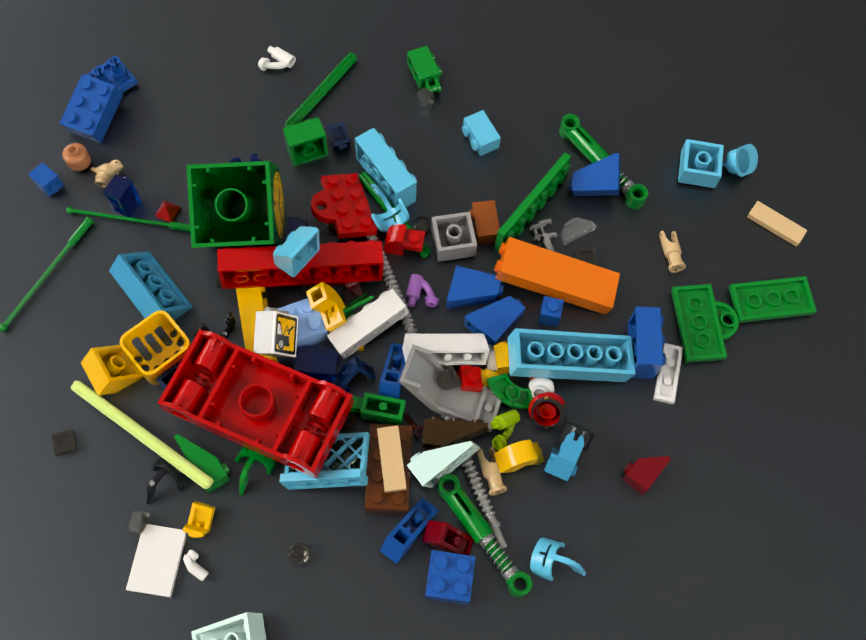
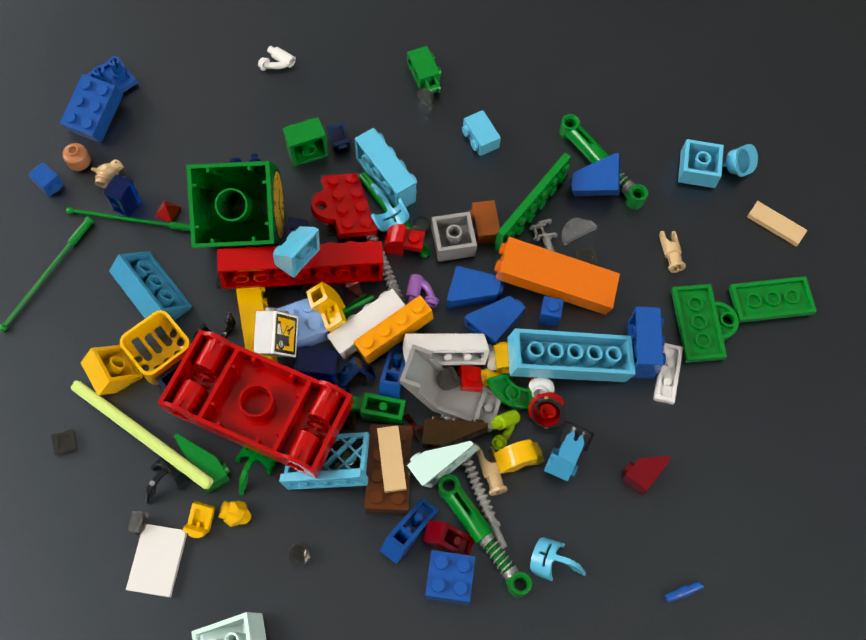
white arm [183,549,209,581] -> none
green axle [285,52,357,127] -> none
none -> yellow rock [218,500,251,527]
none -> light orange brick [353,295,434,365]
none -> blue piece [664,581,706,603]

